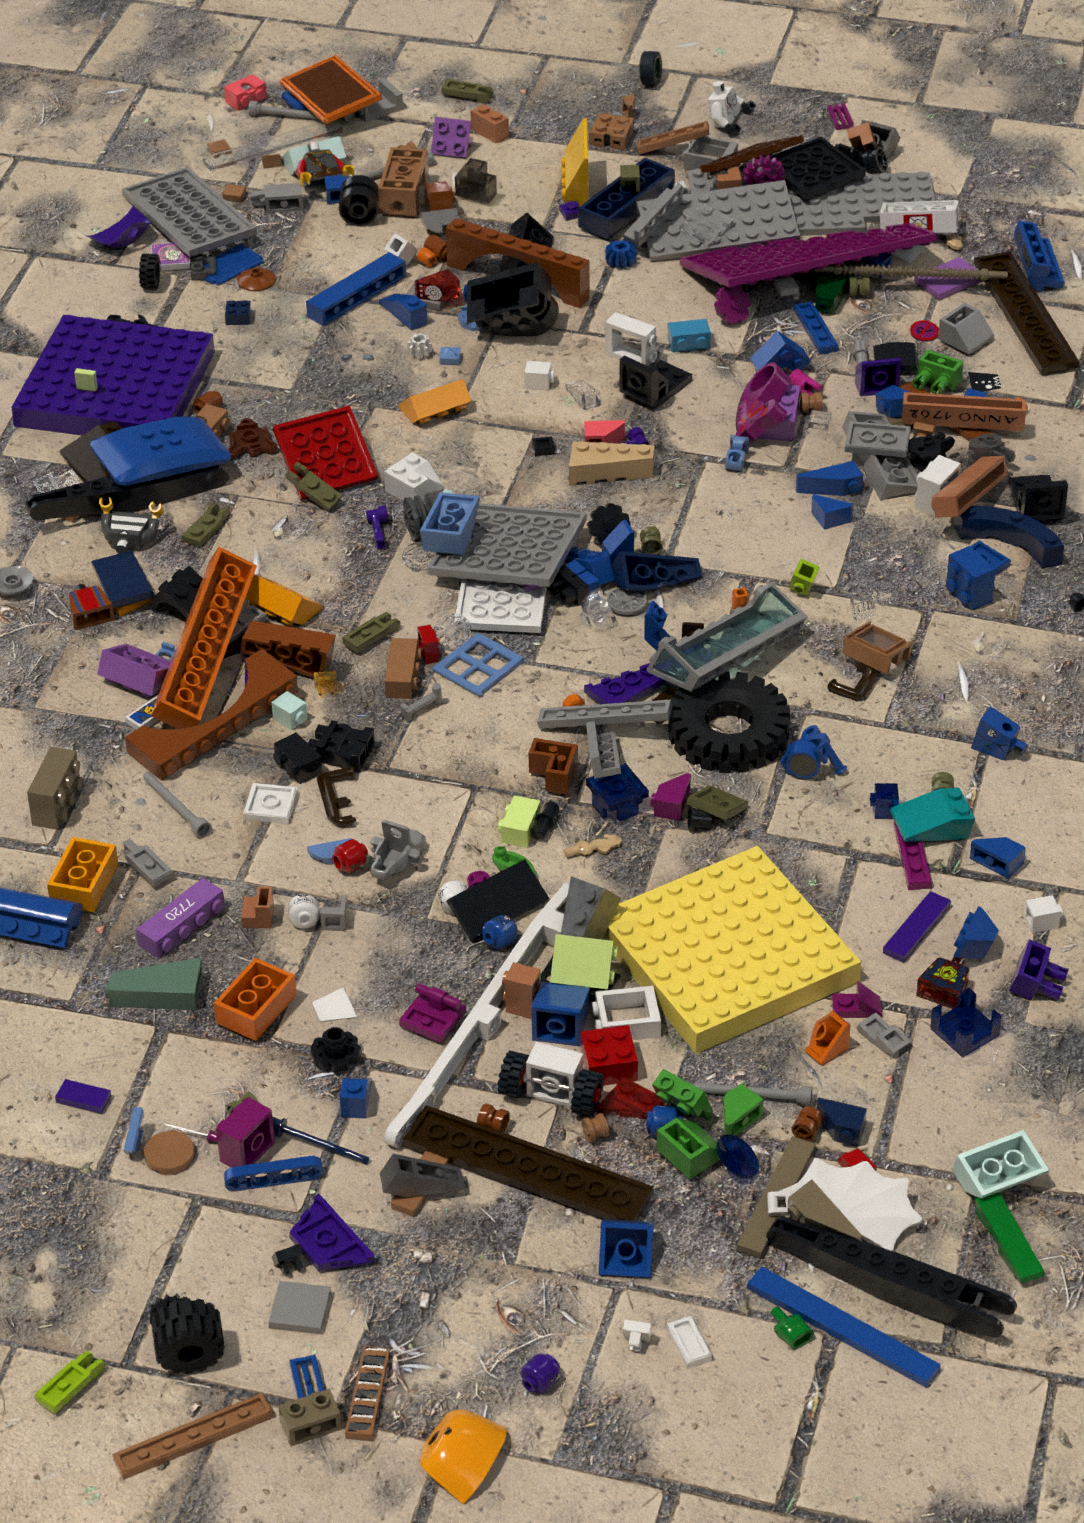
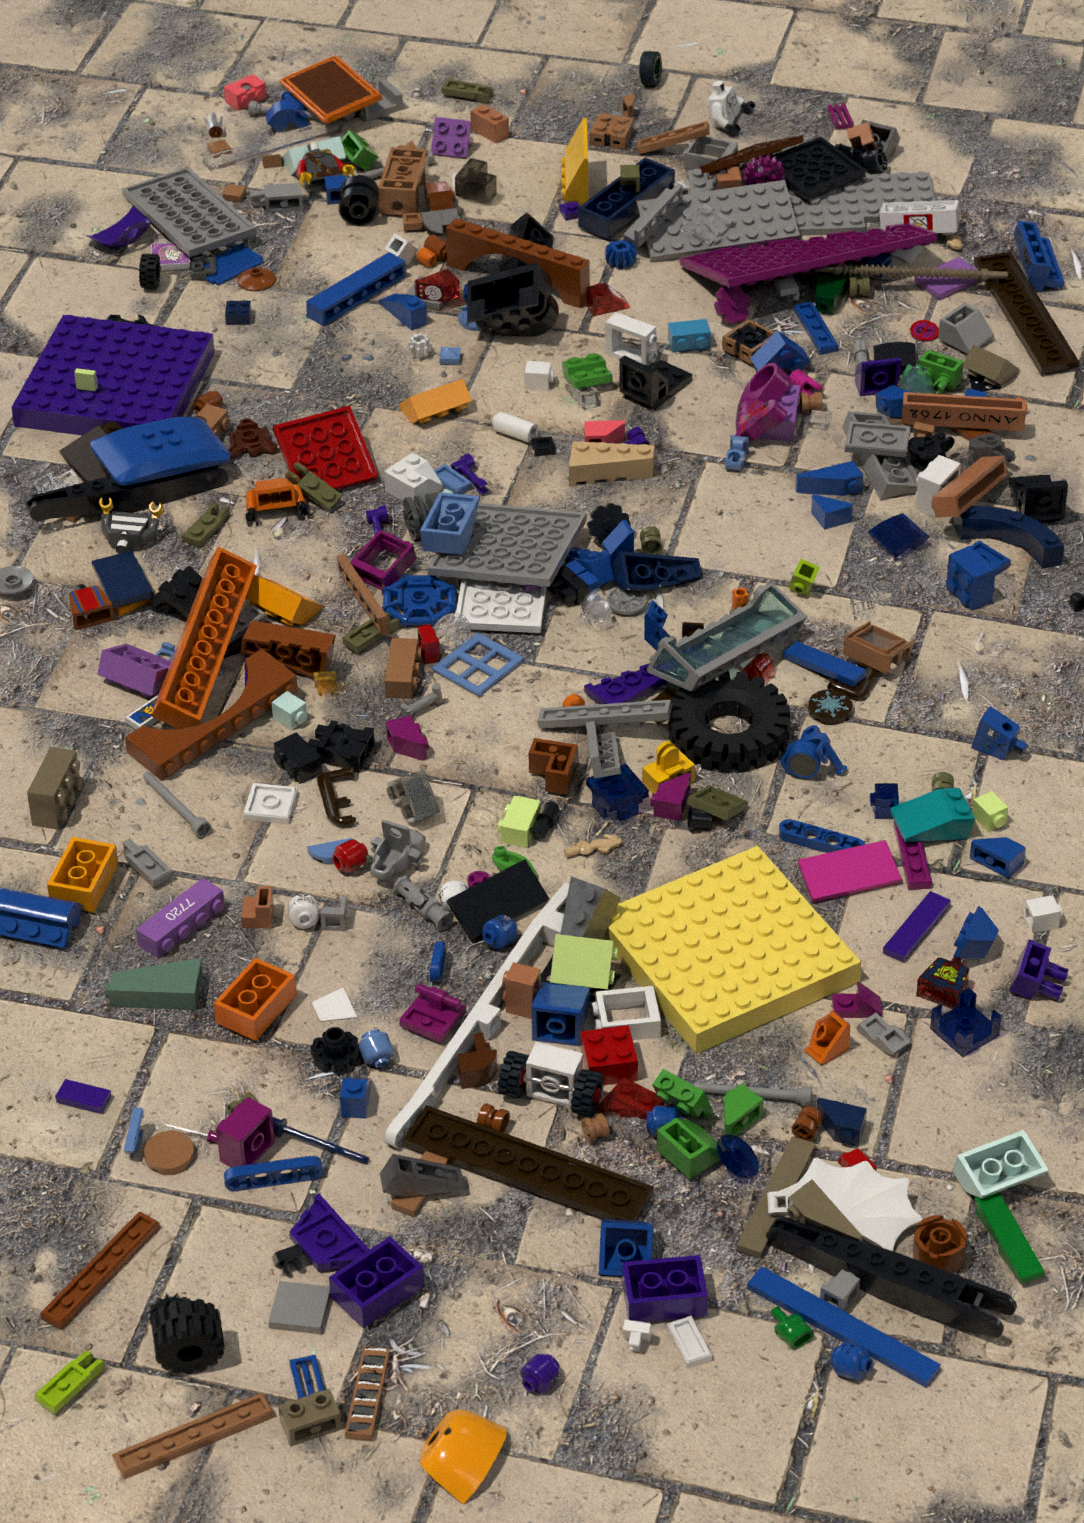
none -> dark orange tile [40,1211,160,1330]
none -> piece [204,112,223,138]
none -> orange torso [245,478,310,527]
none -> blue brick [266,99,309,132]
none -> dark purple brick [329,1236,424,1328]
none -> medium nougat tile [336,554,390,636]
none -> bright green brick [341,130,378,171]
none -> magenta window [350,530,416,591]
none -> medium blue head [358,1029,394,1068]
none -> blue plate [381,574,457,628]
none -> magenta slope [386,715,429,761]
none -> clear smoke brick [387,769,440,823]
none -> light grey piece [393,875,454,931]
none -> medium nougat plate [402,212,423,231]
none -> blue tile [430,941,446,983]
none -> medium blue tile [434,464,472,494]
none -> dark purple brick [451,453,489,495]
none -> reddish brown brick [457,1033,497,1089]
none -> white brick [492,412,538,443]
none -> bright green plate [562,353,613,389]
none -> clear red slope [587,283,630,316]
none -> dark purple brick [622,1255,708,1322]
none -> yellow brick [642,741,695,794]
none -> piece [722,319,774,365]
none -> clear red brick [744,653,774,681]
none -> blue beam [779,819,865,853]
none -> blue tile [783,641,867,687]
none -> dark pink tile [797,840,901,903]
none -> dark brown tile [808,689,852,725]
none -> light grey brick [820,1269,860,1311]
none -> blue head [831,1342,873,1380]
none -> clear blue slope [868,513,930,559]
none -> clear light blue slope [897,364,936,394]
none -> dark orange brick [913,1215,967,1273]
none -> dark tan slope [963,344,1020,386]
none -> yellowish green brick [972,791,1008,832]

